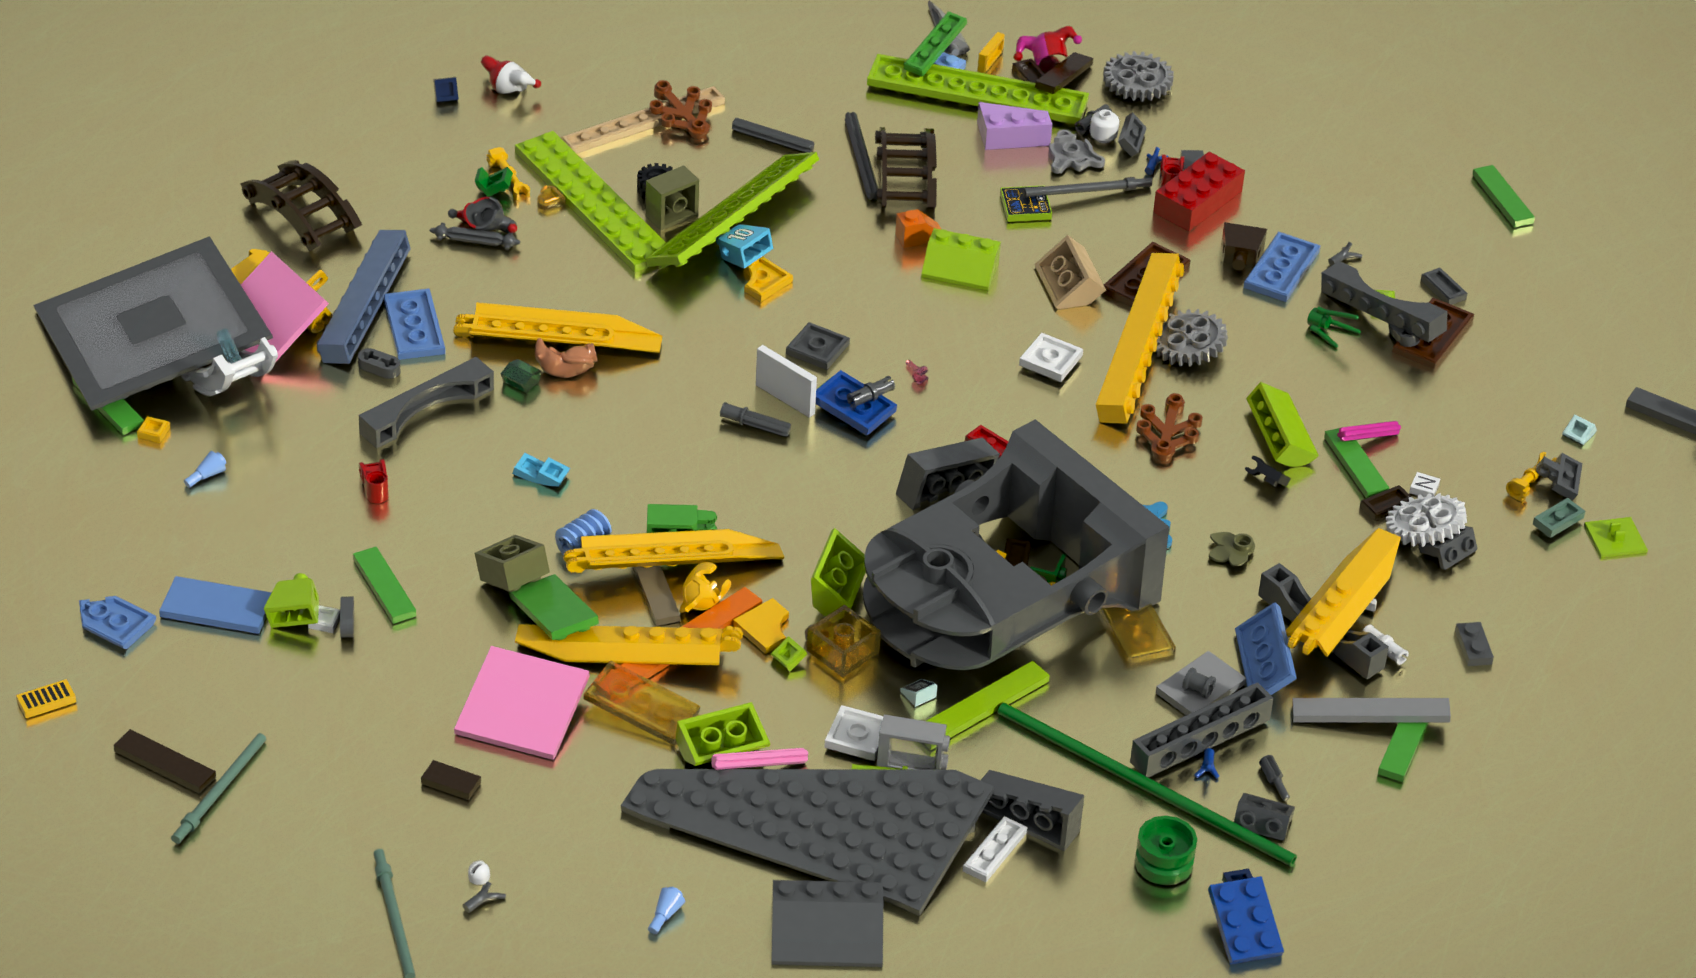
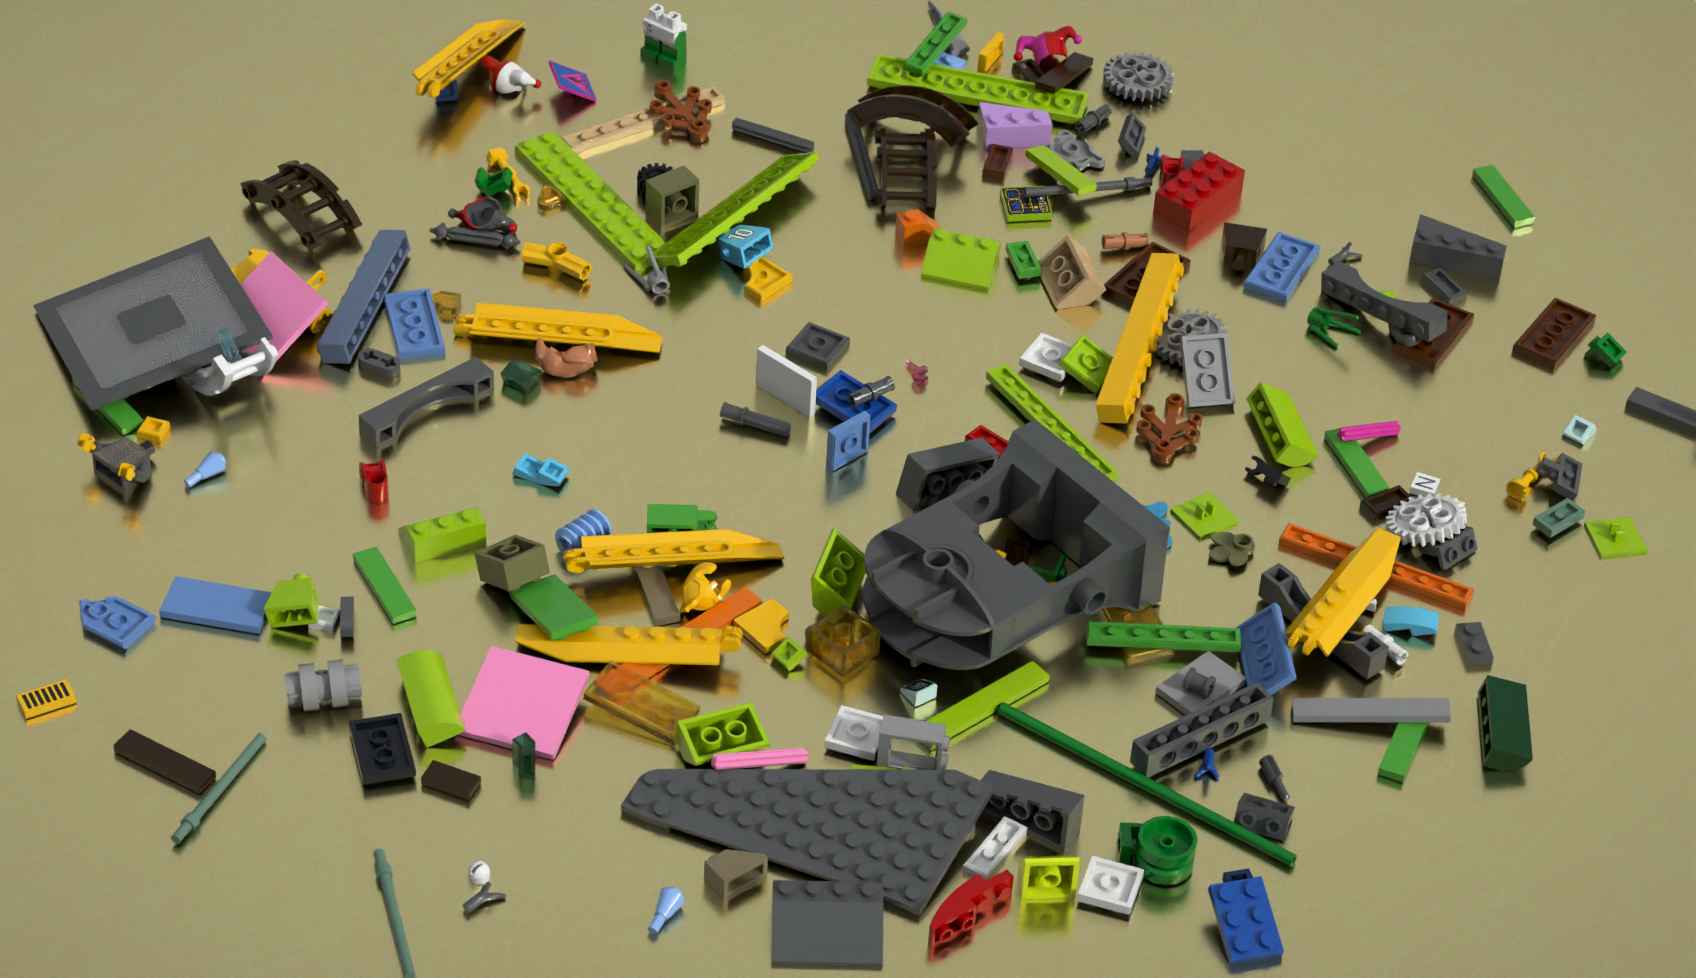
white head [1090,109,1120,144] -> none
none -> dark grey torso [77,433,155,493]
none -> light grey piece [285,659,362,712]
none -> black plate [349,713,416,785]
none -> lime brick [396,650,466,748]
none -> lime slope [398,507,487,564]
none -> yellow hinge [412,19,526,98]
none -> clear yellow tile [432,291,461,316]
none -> clear green piece [512,732,536,777]
none -> yellow piece [522,242,592,281]
none -> piece [549,61,597,102]
none -> light grey plant [623,246,670,294]
none -> hips [640,4,687,71]
none -> dark tan slope [704,849,768,899]
none -> medium blue tile [826,411,870,472]
none -> dark brown fence [847,85,979,147]
none -> red slope [928,870,1014,947]
none -> reddish brown tile [982,144,1013,180]
none -> lime plate [986,363,1119,482]
none -> bright green plate [1006,241,1041,279]
none -> neon yellow slope [1017,855,1080,900]
none -> lime tile [1025,145,1097,196]
none -> lime tile [1058,334,1113,394]
none -> white plate [1077,856,1144,915]
none -> bright green tile [1086,621,1241,652]
none -> nougat pin [1101,232,1149,250]
none -> green bracket [1117,822,1144,865]
none -> lime piece [1170,492,1239,540]
none -> light grey plate [1180,333,1236,408]
none -> orange tile [1279,523,1475,610]
none -> medium azure slope [1383,606,1439,636]
none -> dark grey wedge [1409,214,1507,280]
none -> dark green brick [1478,675,1533,771]
none -> reddish brown tile [1512,298,1596,369]
none -> green bracket [1584,332,1627,368]

